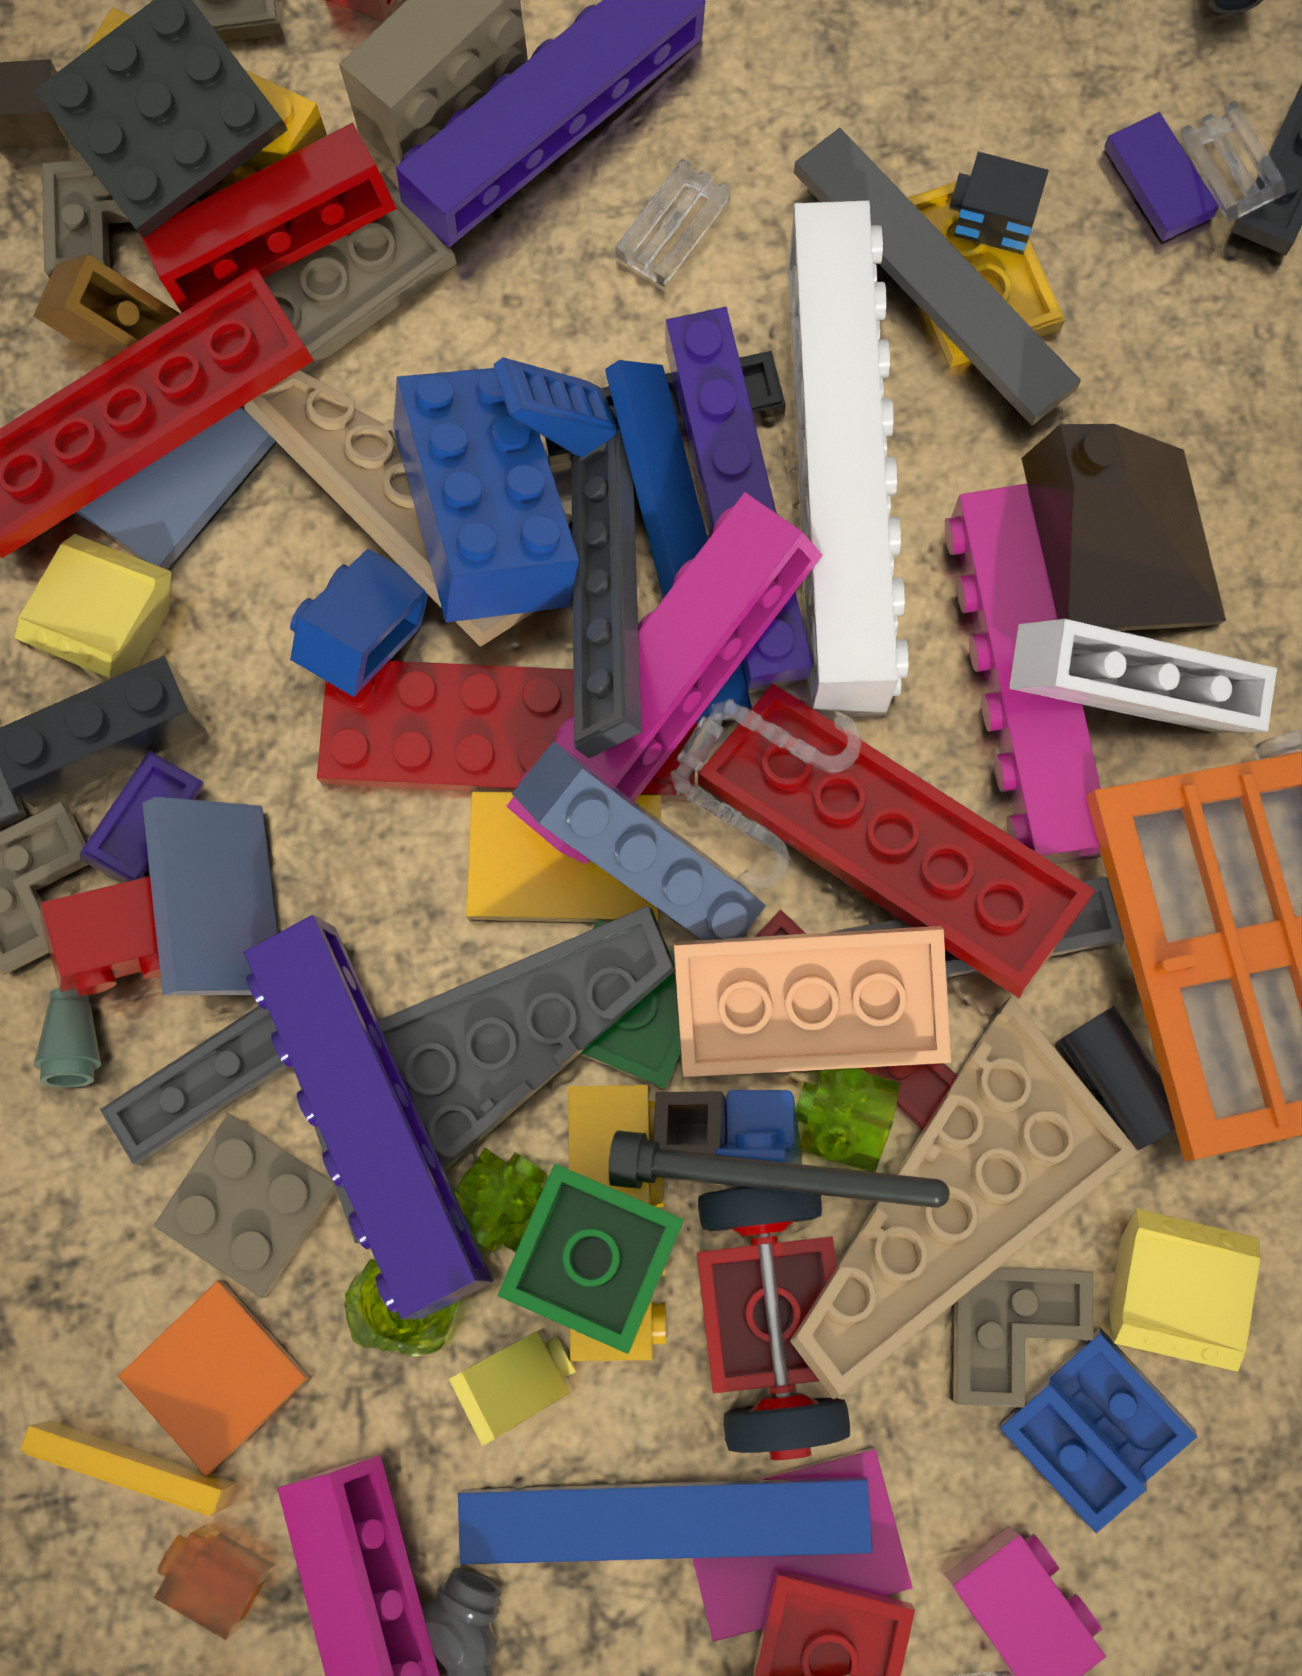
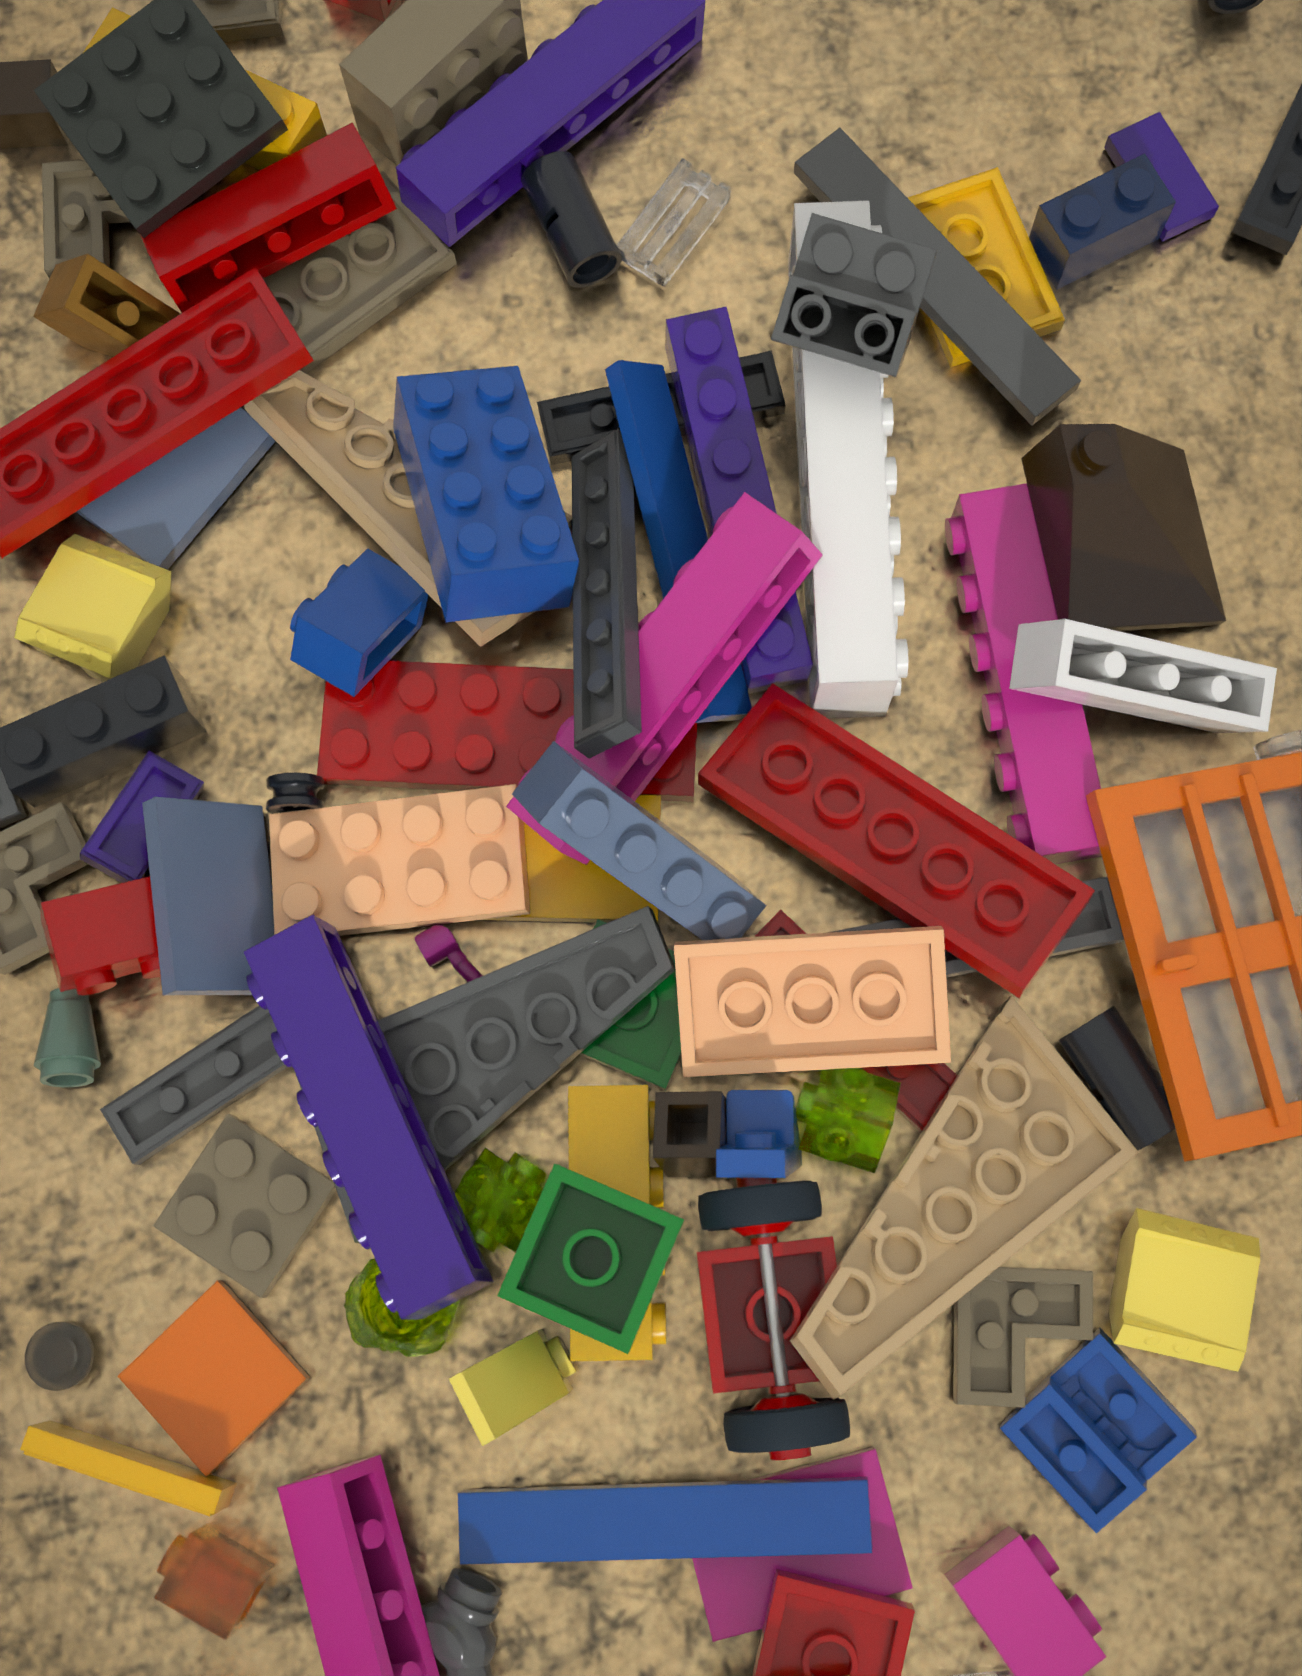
blue slope [493,357,617,458] -> none
pearl dark grey piece [609,1130,950,1208] -> none
clear piece [671,699,861,890] -> none
black brick [949,151,1049,255] -> none
clear tile [1179,101,1286,222] -> none
none -> clear smoke plate [25,1322,94,1391]
none -> black bush [266,772,324,814]
none -> light nougat plate [269,784,530,936]
none -> magenta hand [415,925,483,982]
none -> black pin [521,151,622,288]
none -> dark grey brick [771,213,937,378]
none -> dark blue brick [1029,153,1176,290]

